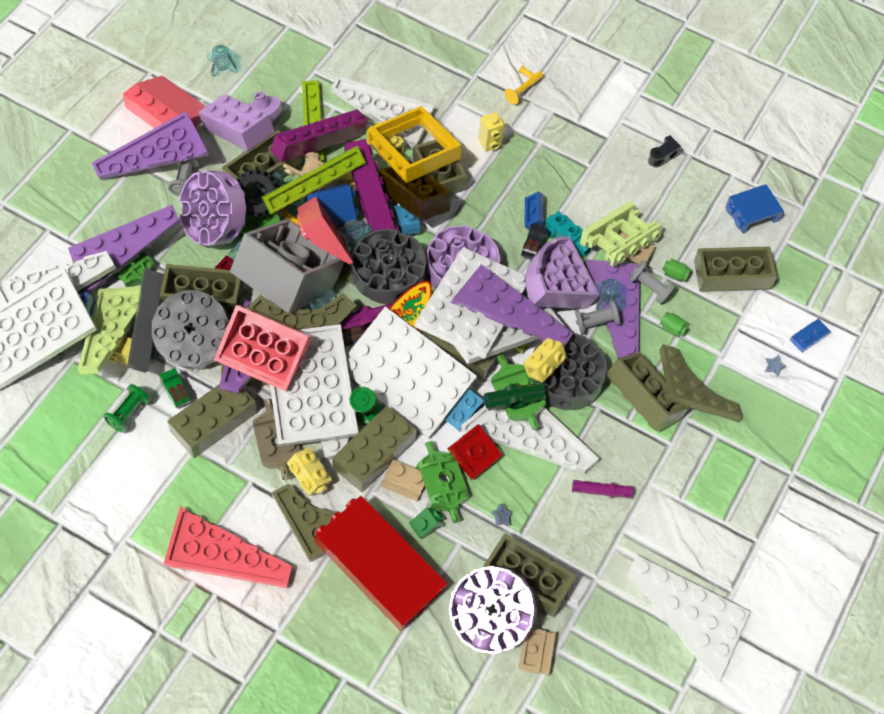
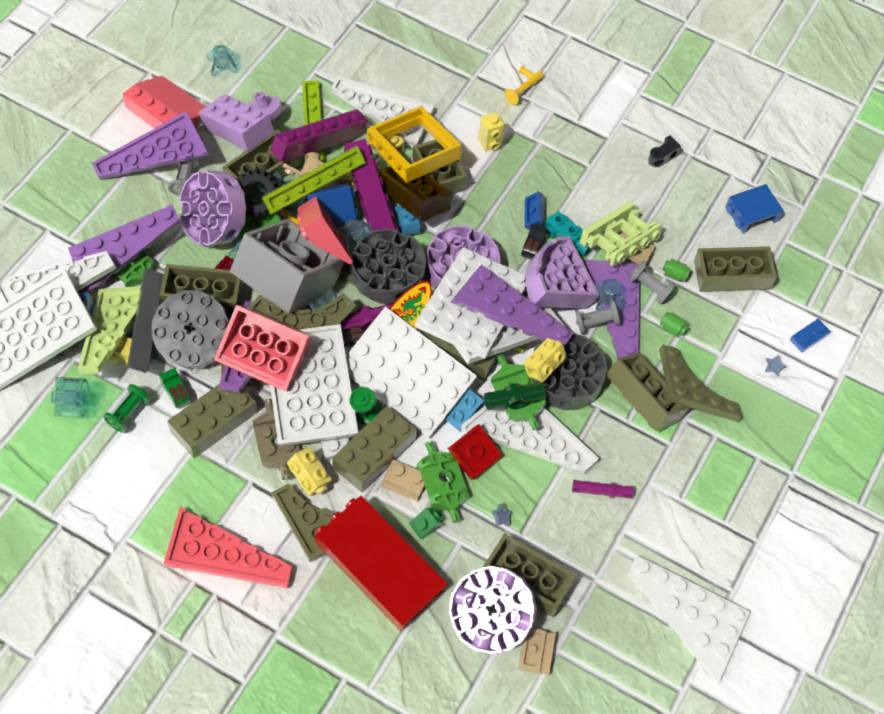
none -> clear light blue brick [51,377,89,418]

